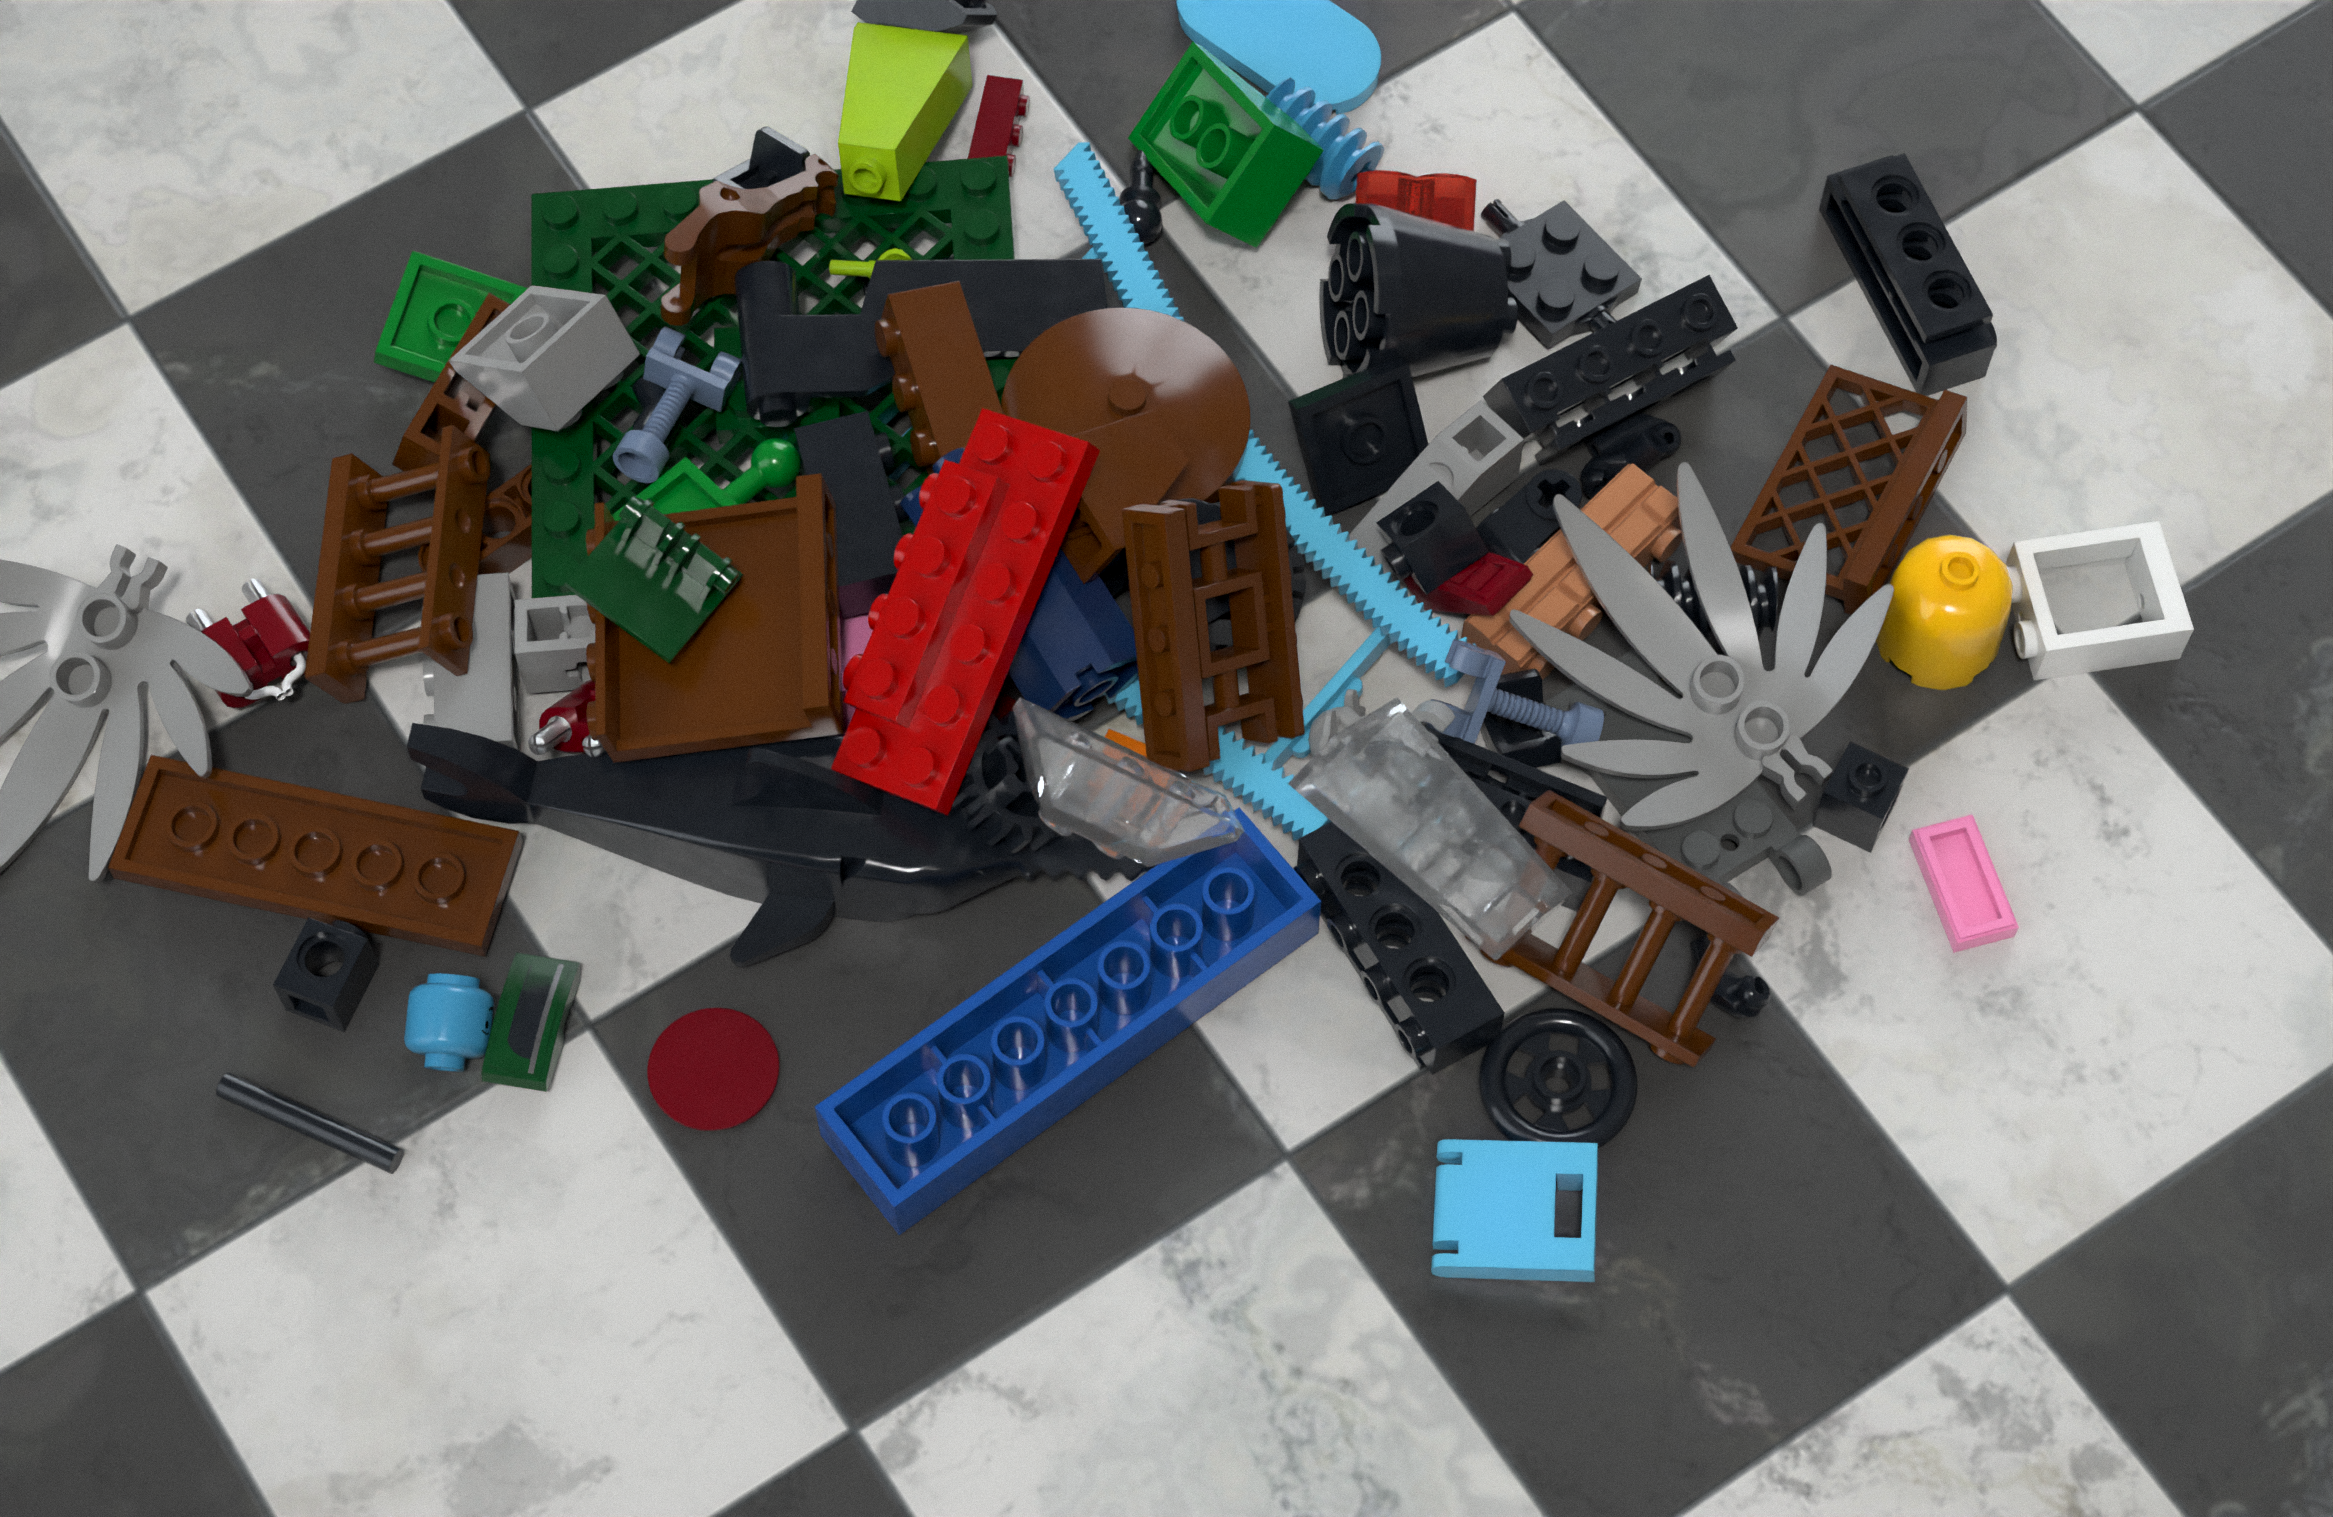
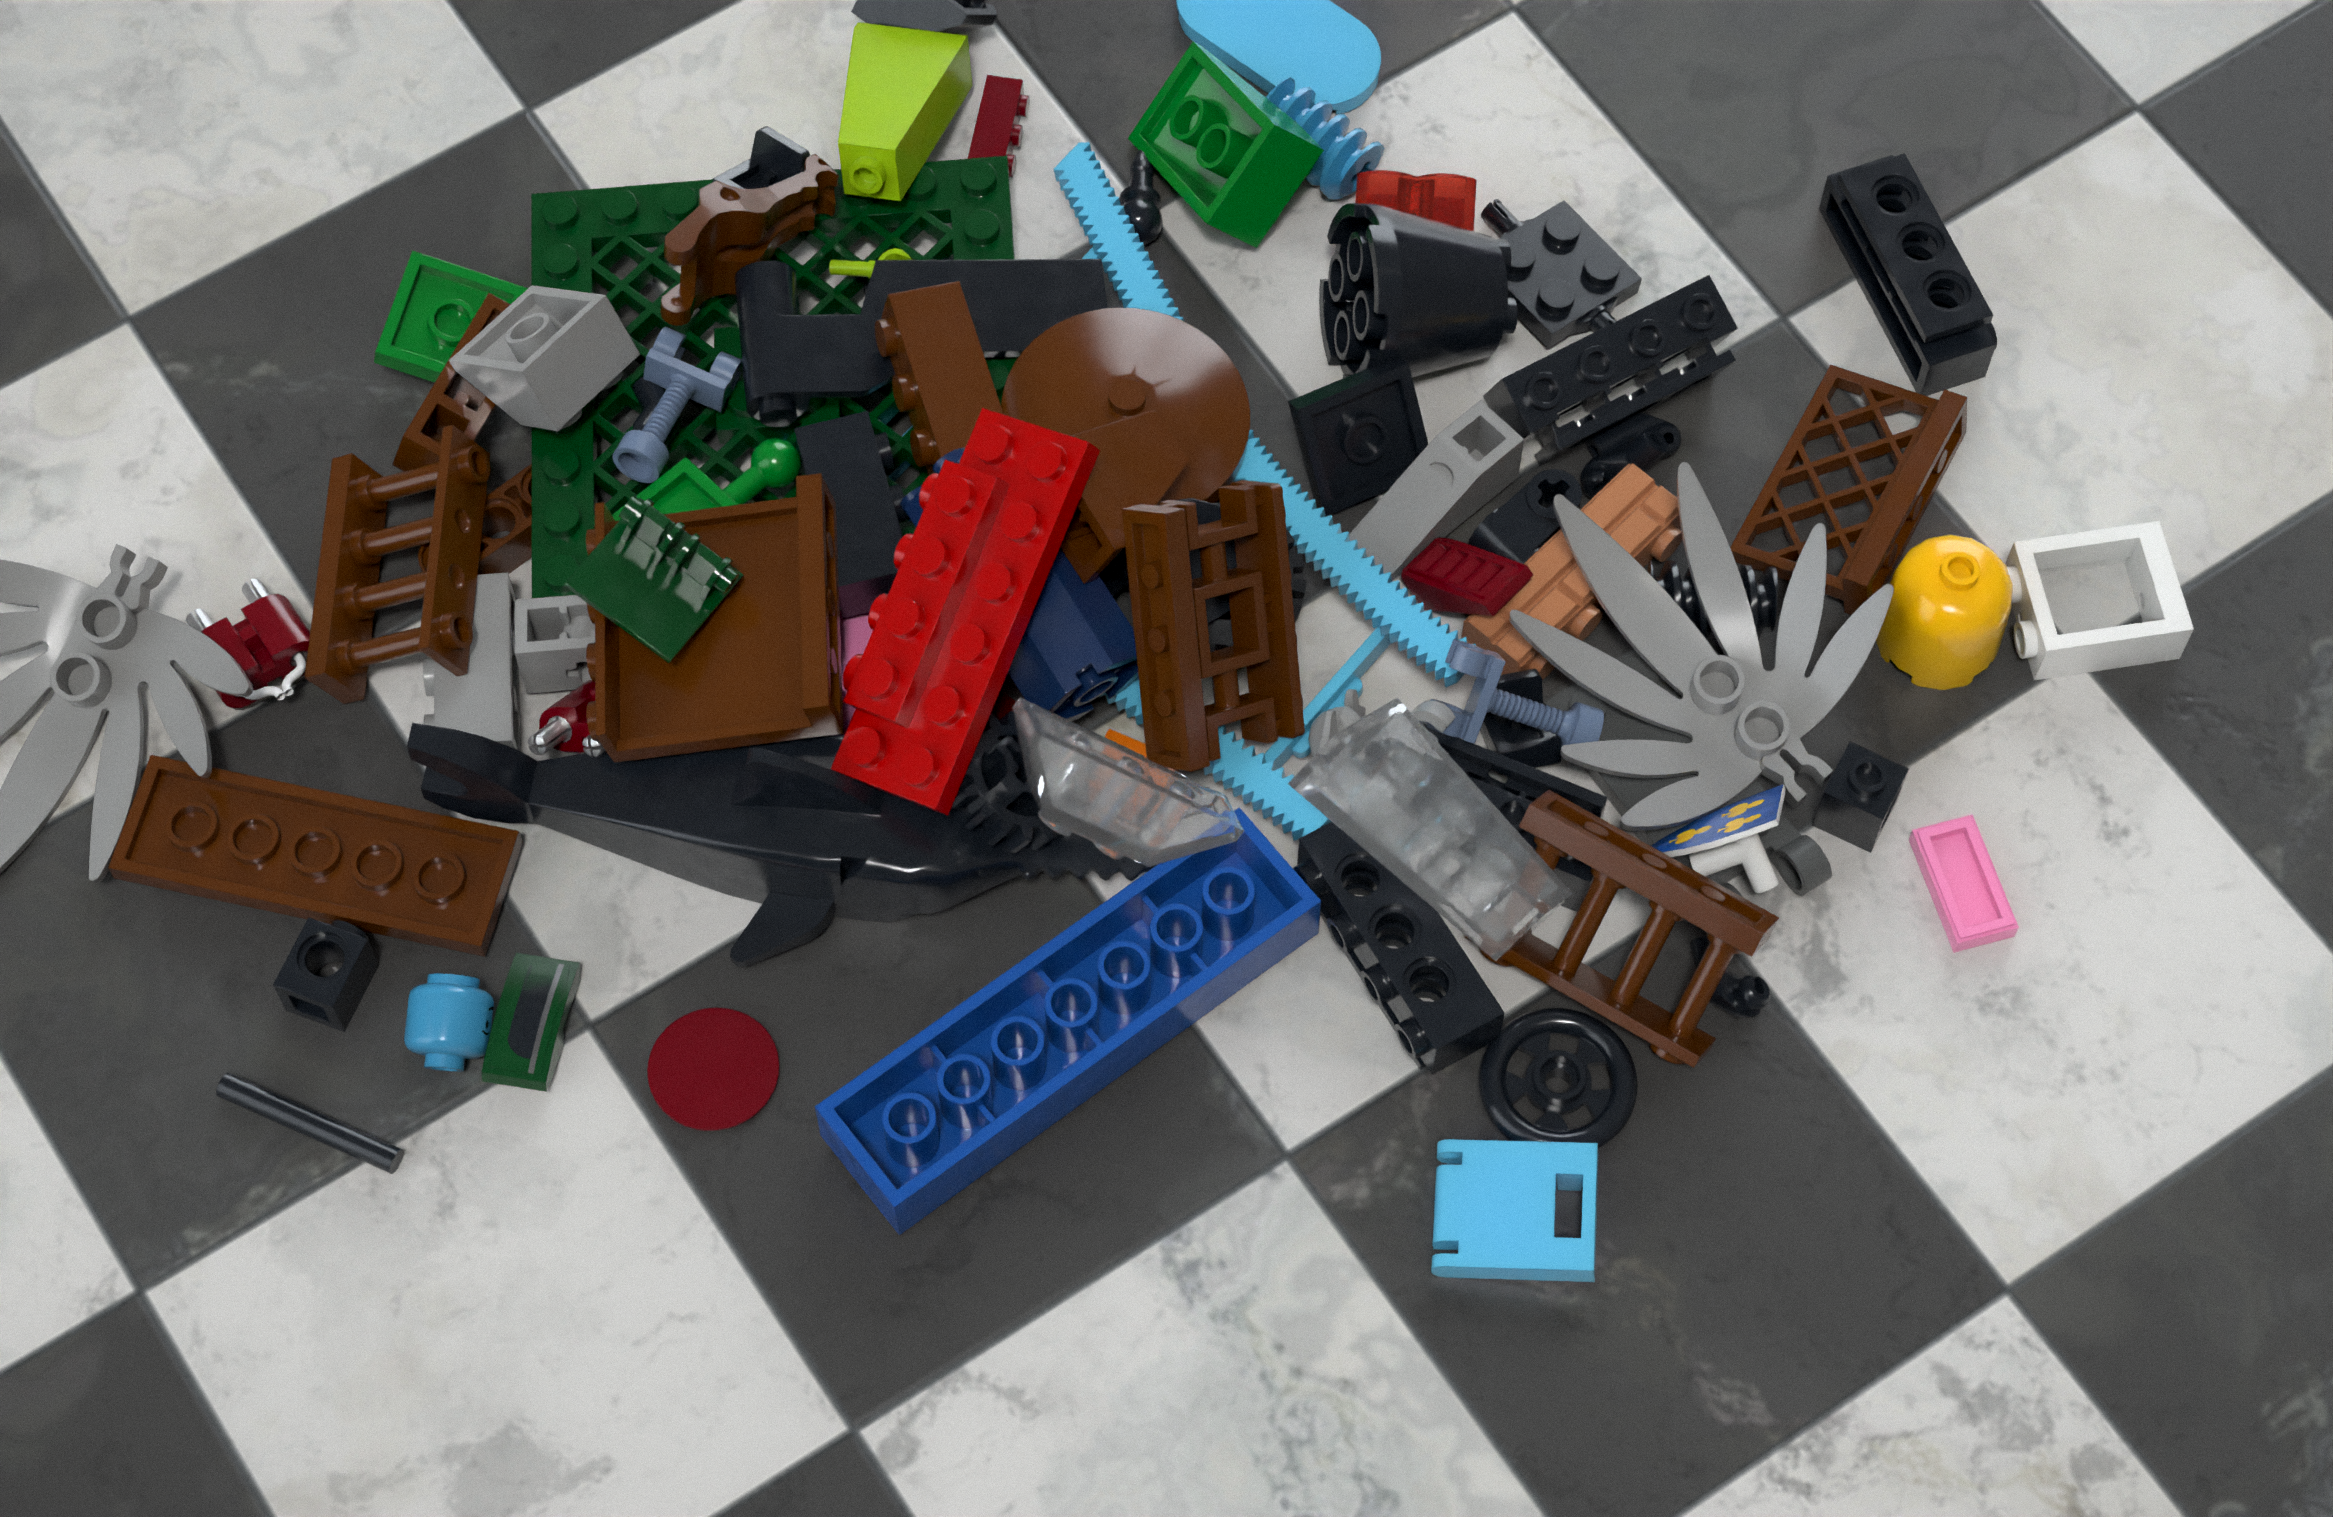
black brick [1376,481,1489,595] -> none
none -> shield [1651,784,1786,893]

